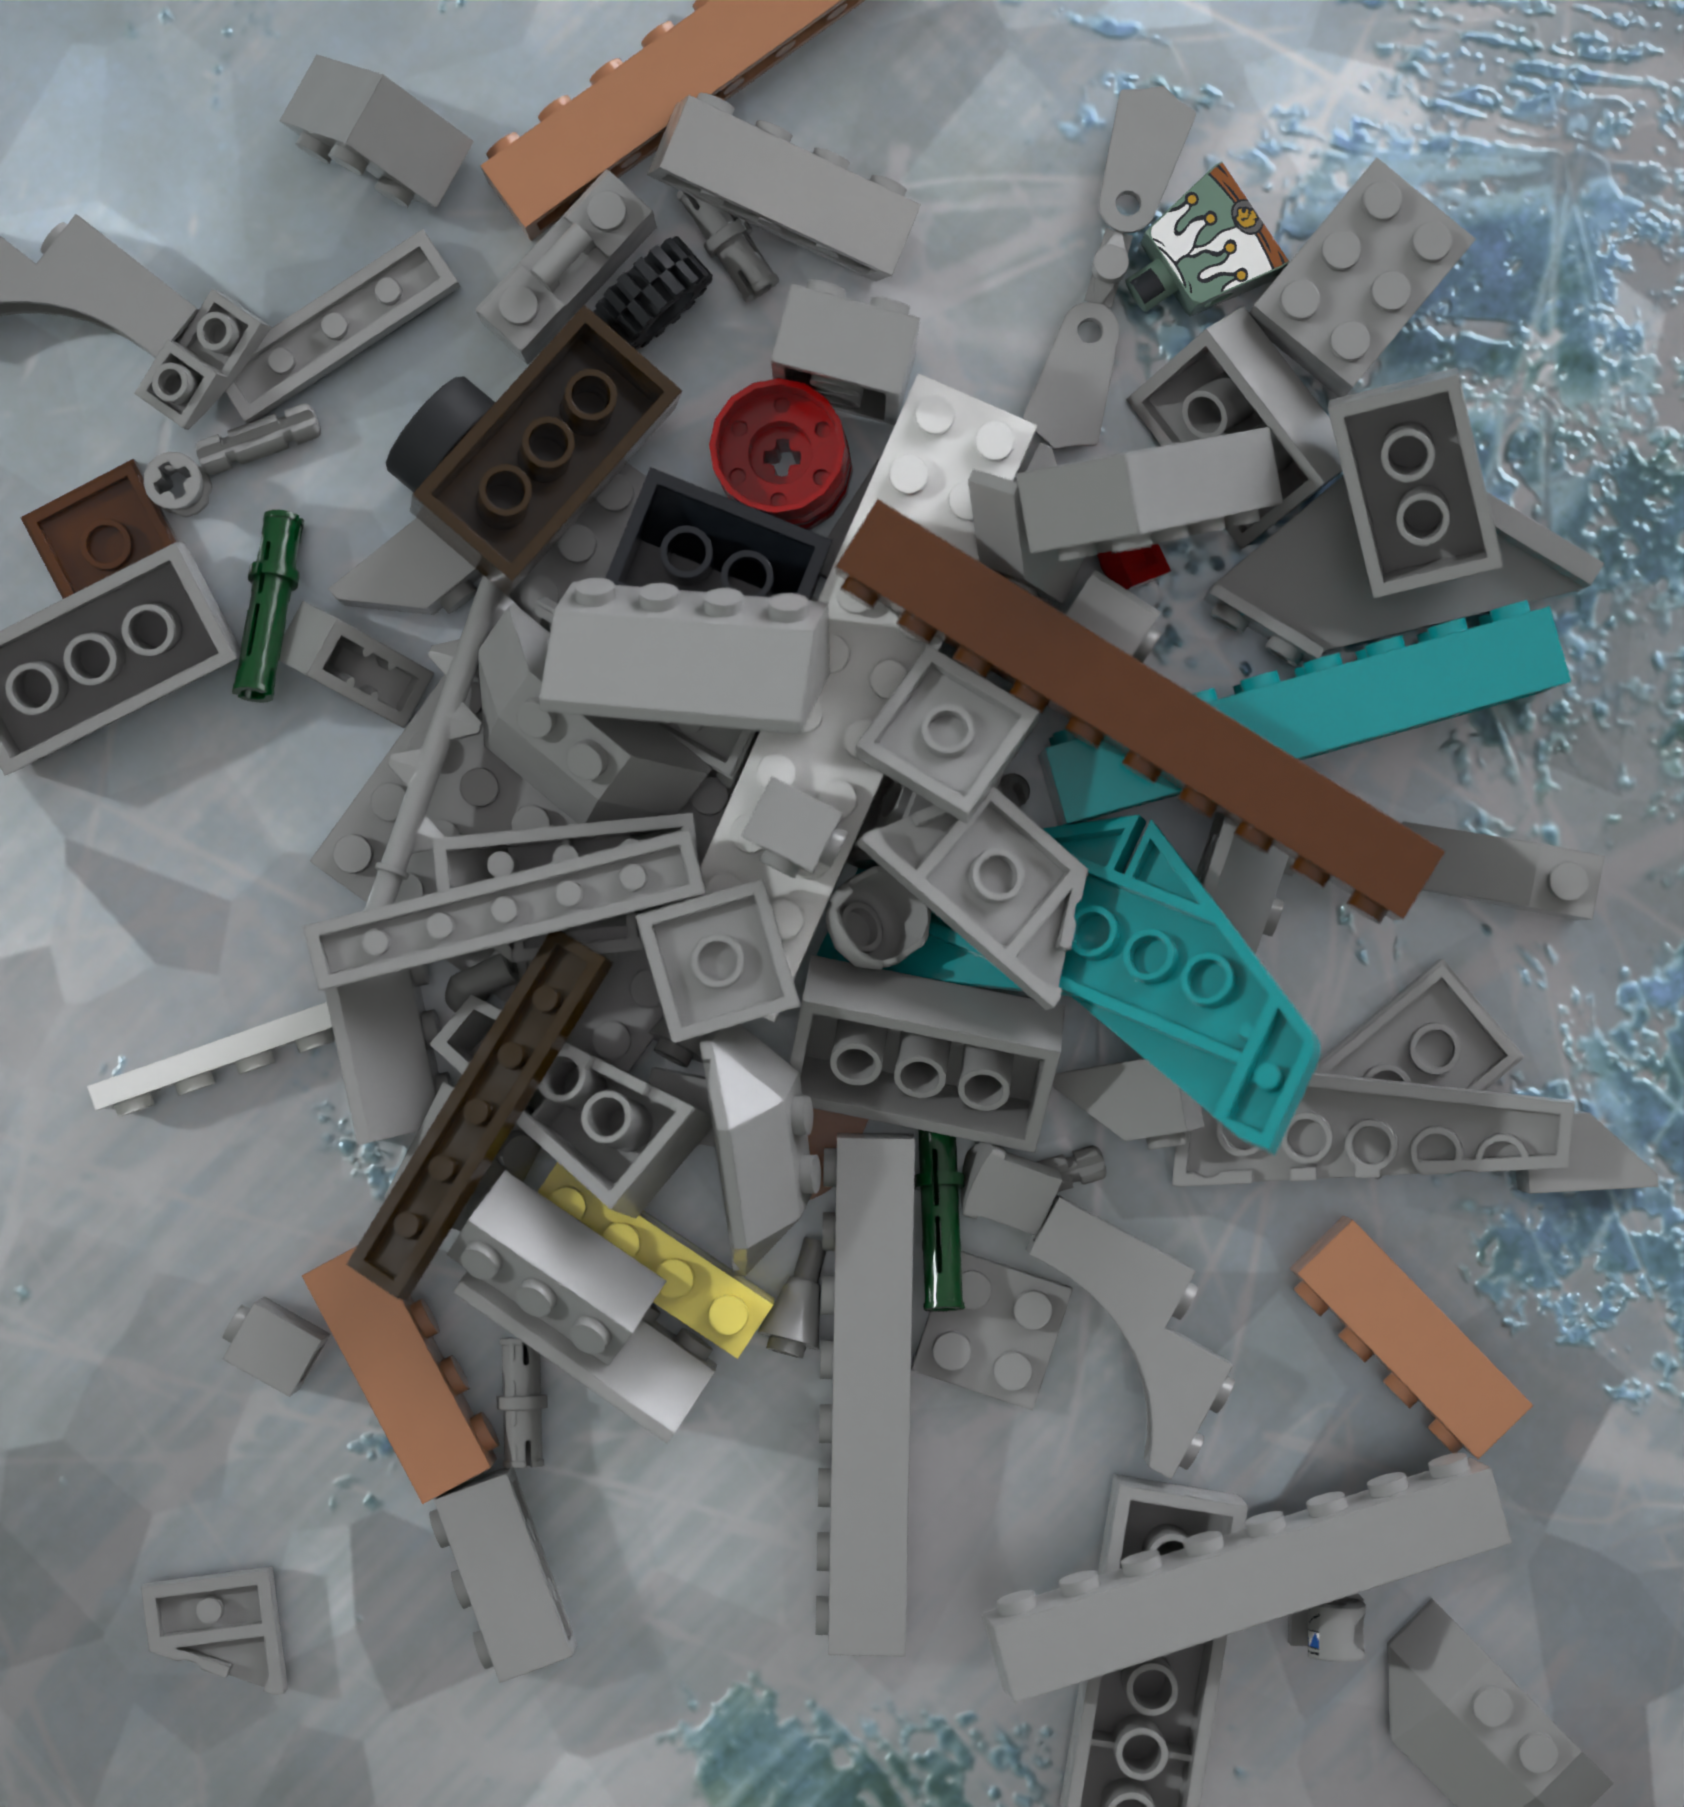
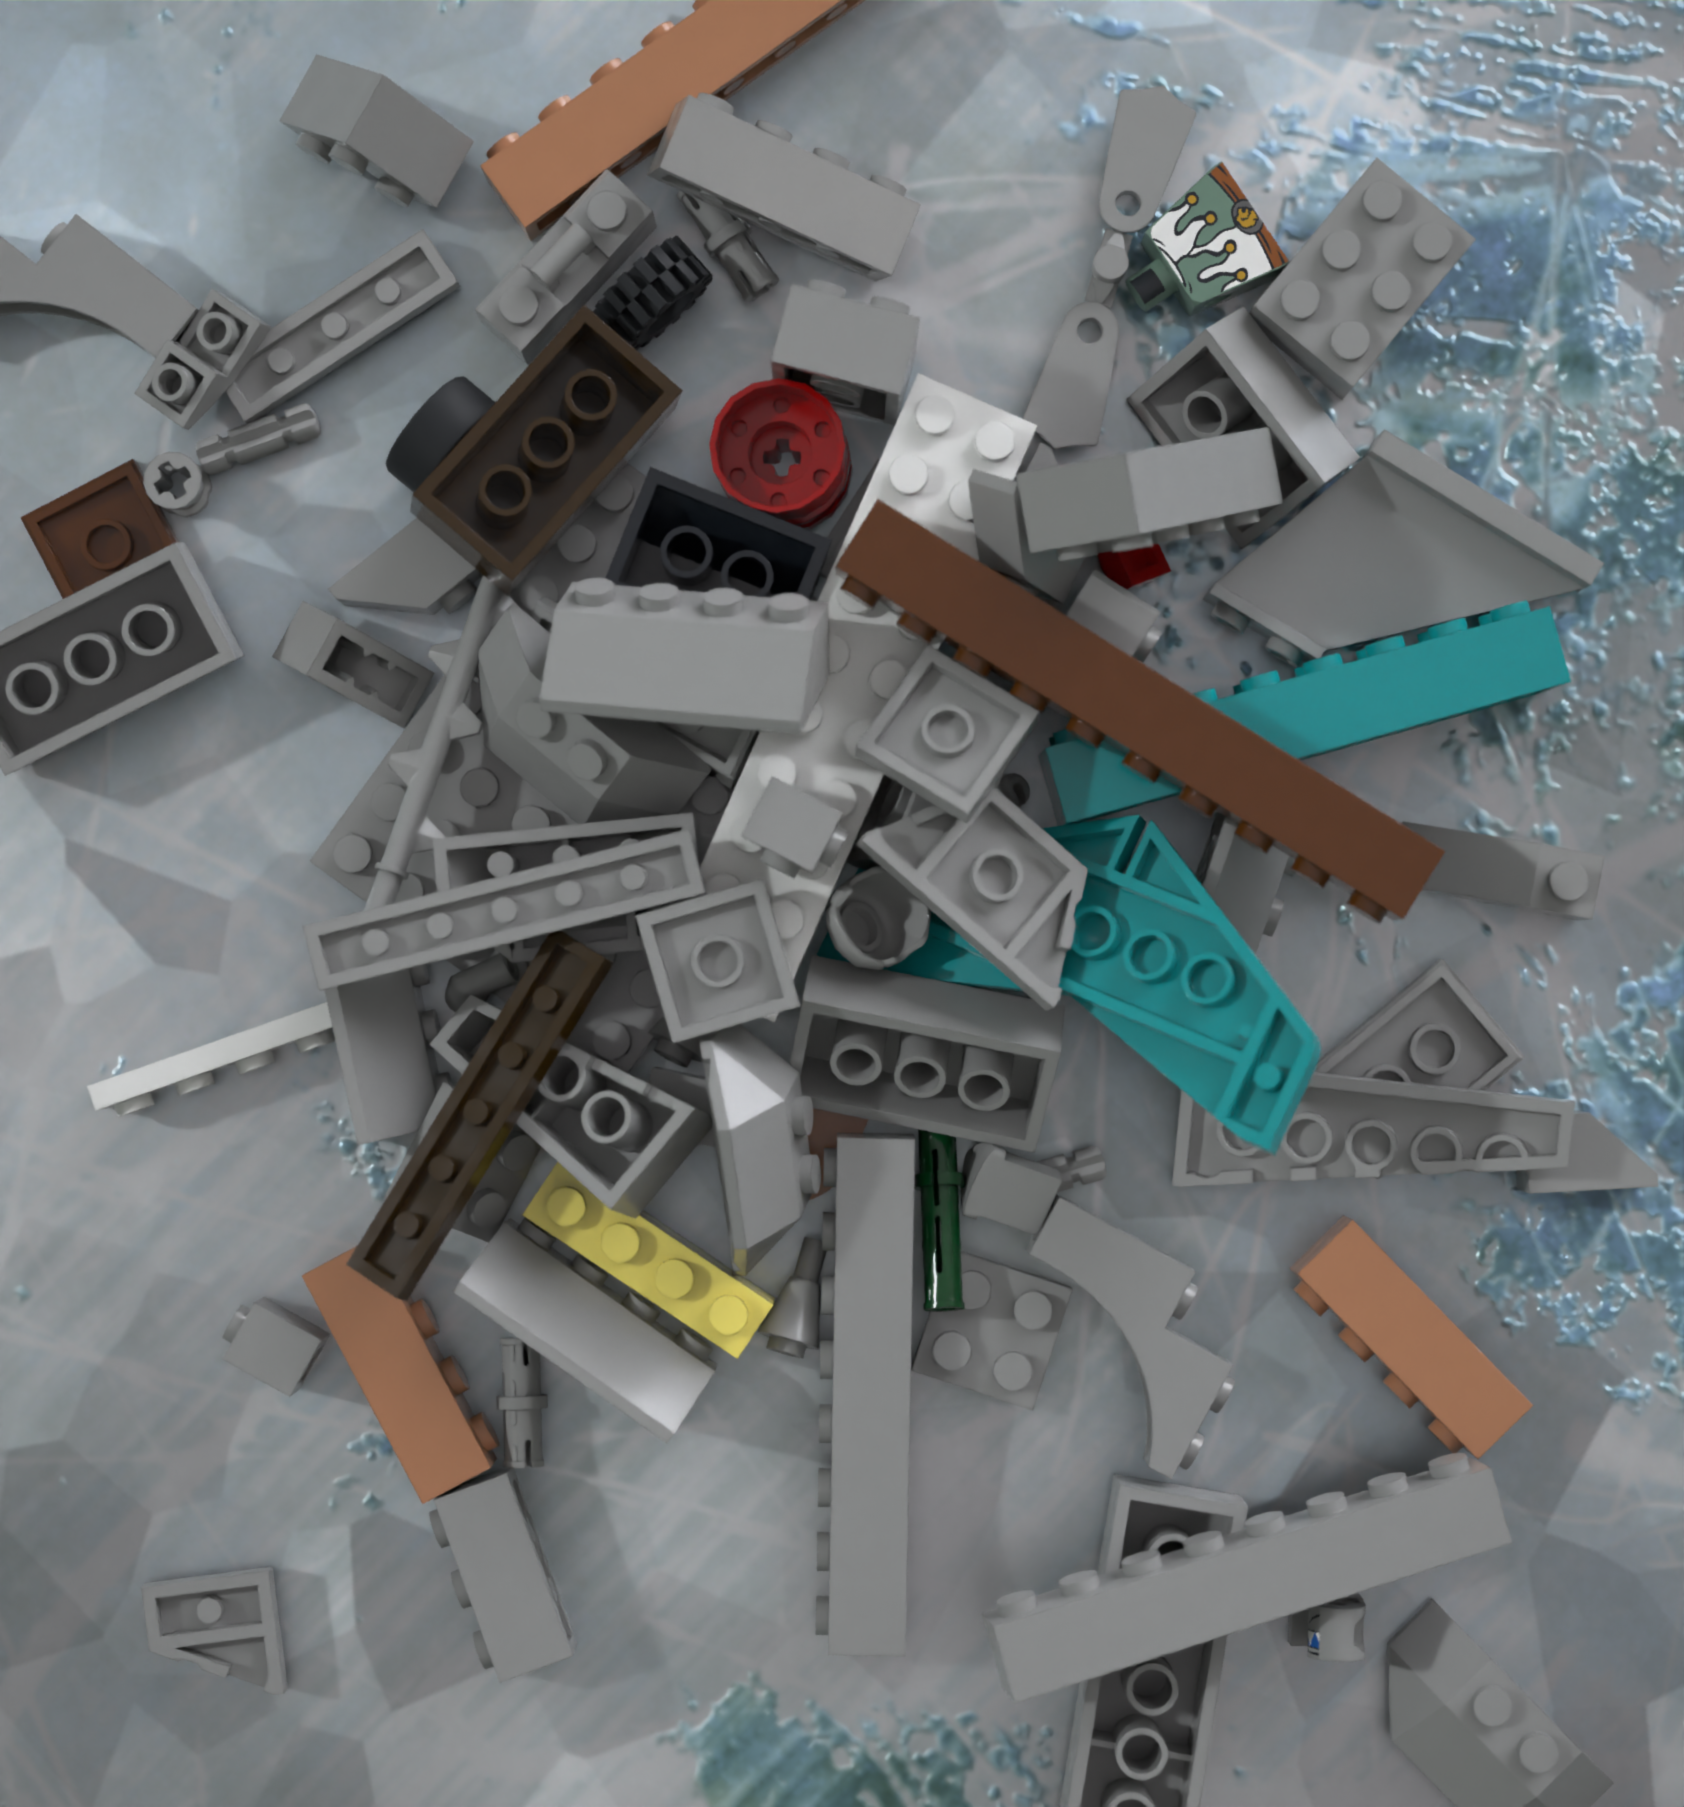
dark green pin [232,510,304,703] -> none
light grey brick [447,1170,666,1366] -> none
light grey slope [1053,1058,1204,1150] -> none
light grey brick [1328,367,1503,598] -> none

